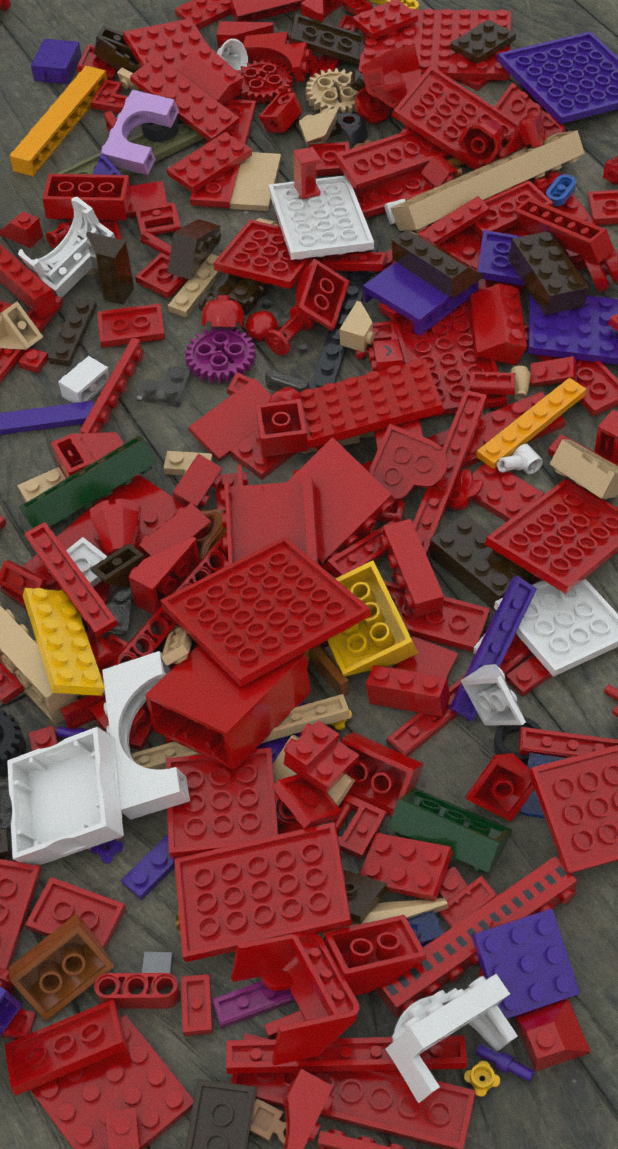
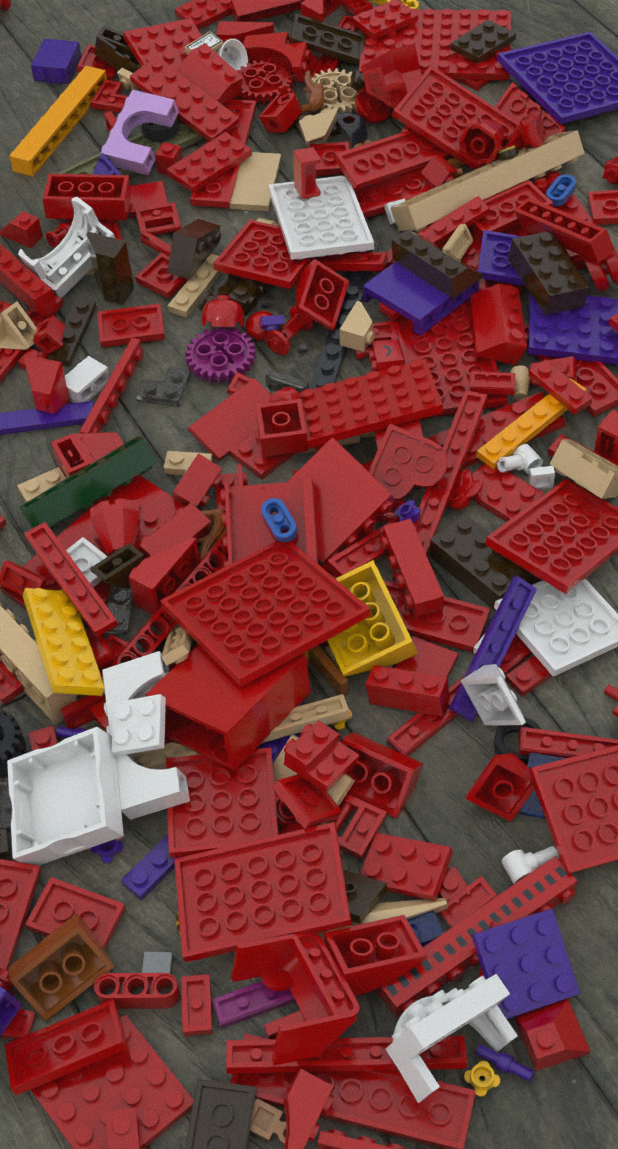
dark green slope [388,787,512,873] -> none
none -> red slope [24,355,69,414]
none -> red brick [32,315,66,354]
none -> white plate [111,694,166,756]
none -> red brick [155,142,183,175]
none -> tile [184,31,223,55]
none -> dark purple plate [259,315,284,332]
none -> blue plate [261,498,297,542]
none -> dark orange piece [301,71,325,113]
none -> dark purple plate [394,500,421,523]
none -> tan tile [443,224,473,260]
none -> dark brown tile [498,146,519,160]
none -> white pin [501,846,559,884]
none -> red plate [528,360,592,415]
none -> white plate [528,466,555,490]

